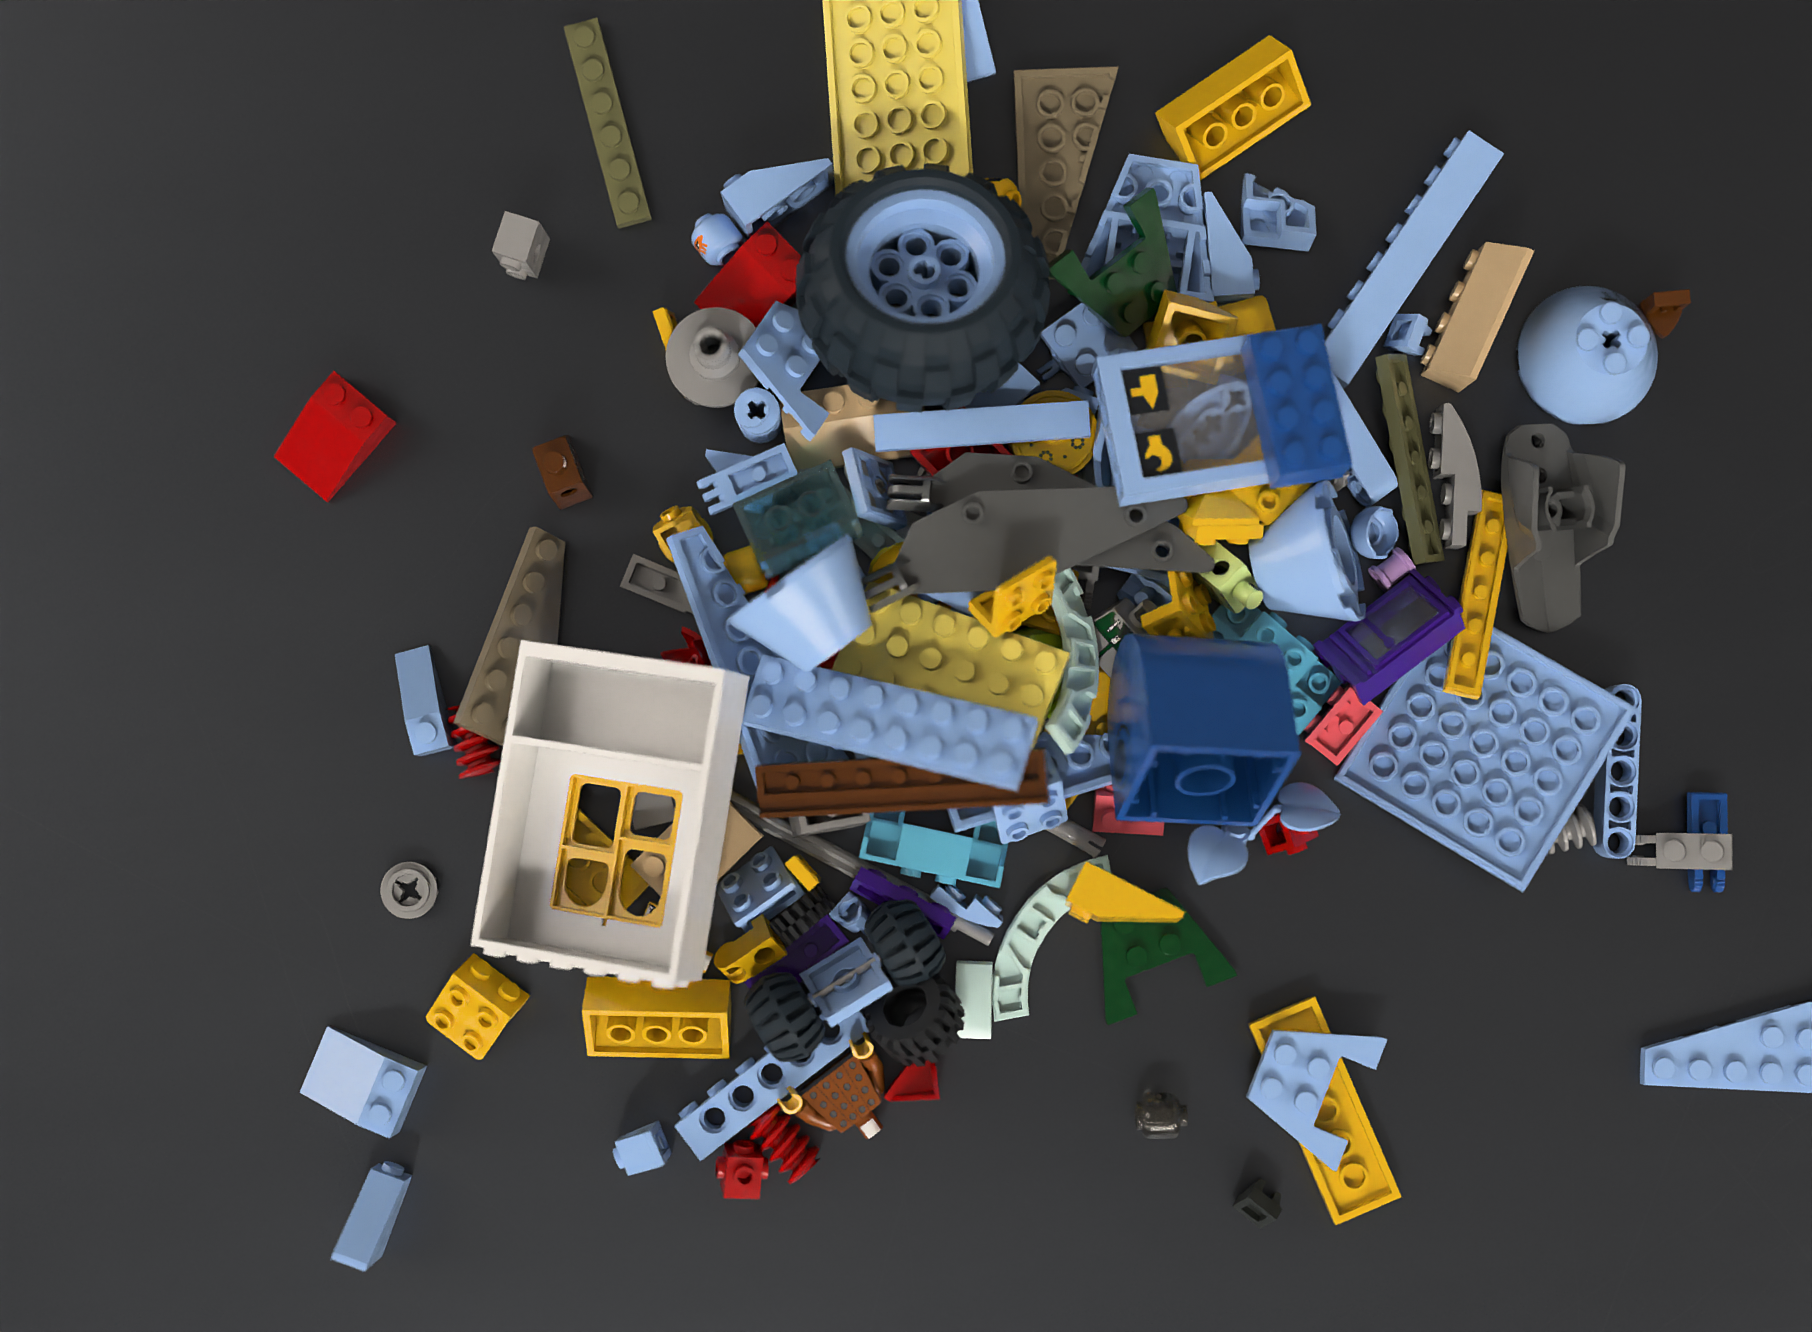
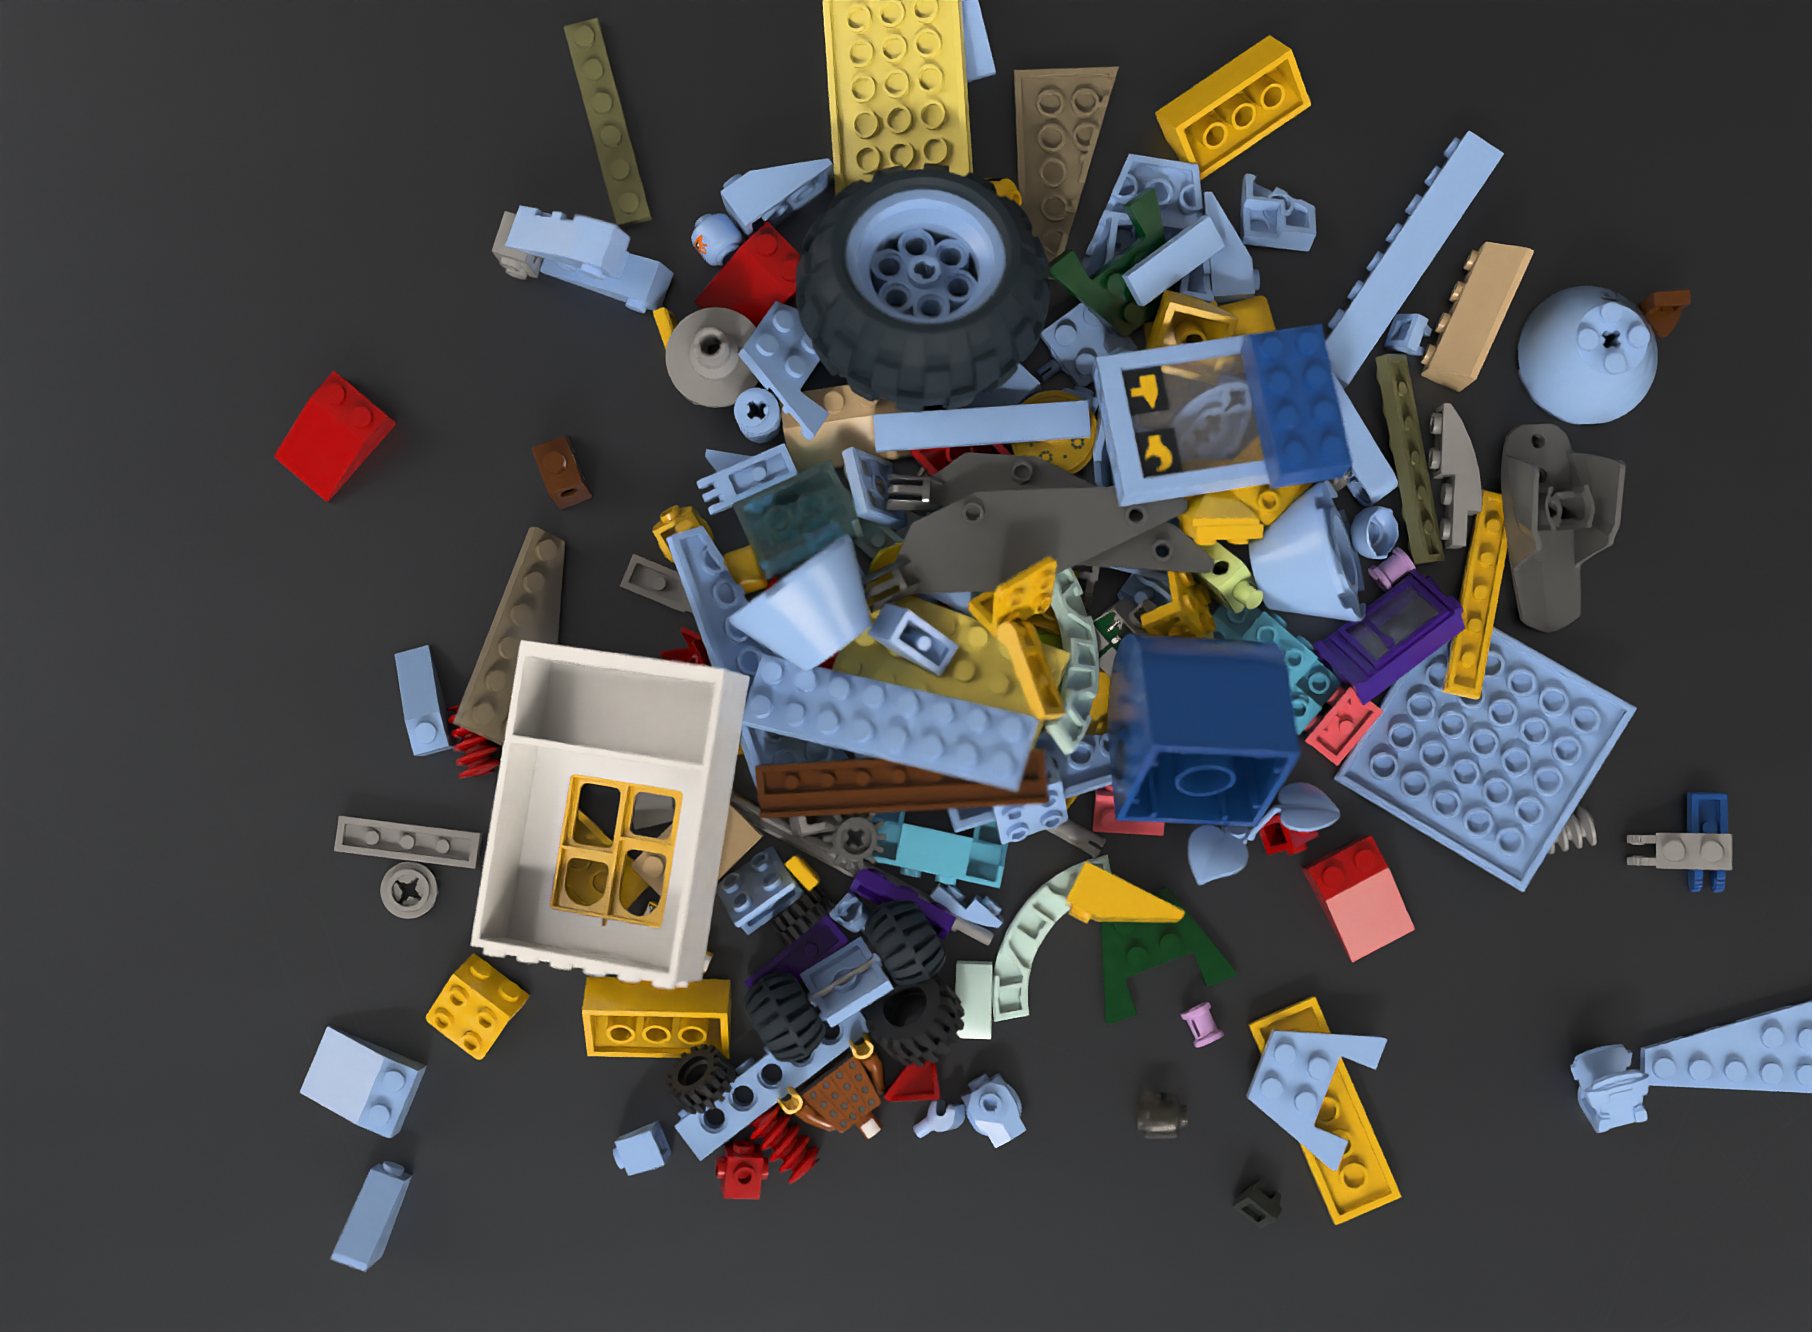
yellow leg [714,914,788,984] -> none
light blue beam [1593,684,1642,859] -> none
none -> light grey plate [334,816,483,869]
none -> light blue wedge [505,206,674,313]
none -> black tyre [665,1044,736,1115]
none -> dark grey gear [822,813,886,870]
none -> light blue slope [867,603,959,677]
none -> light blue piece [913,1099,965,1138]
none -> light blue hand [961,1073,1026,1148]
none -> yellow plate [997,622,1066,721]
none -> light blue tile [1121,215,1225,306]
none -> lavender bush [1180,1001,1224,1048]
none -> slope [1301,835,1415,963]
none -> light blue piece [1570,1044,1649,1133]

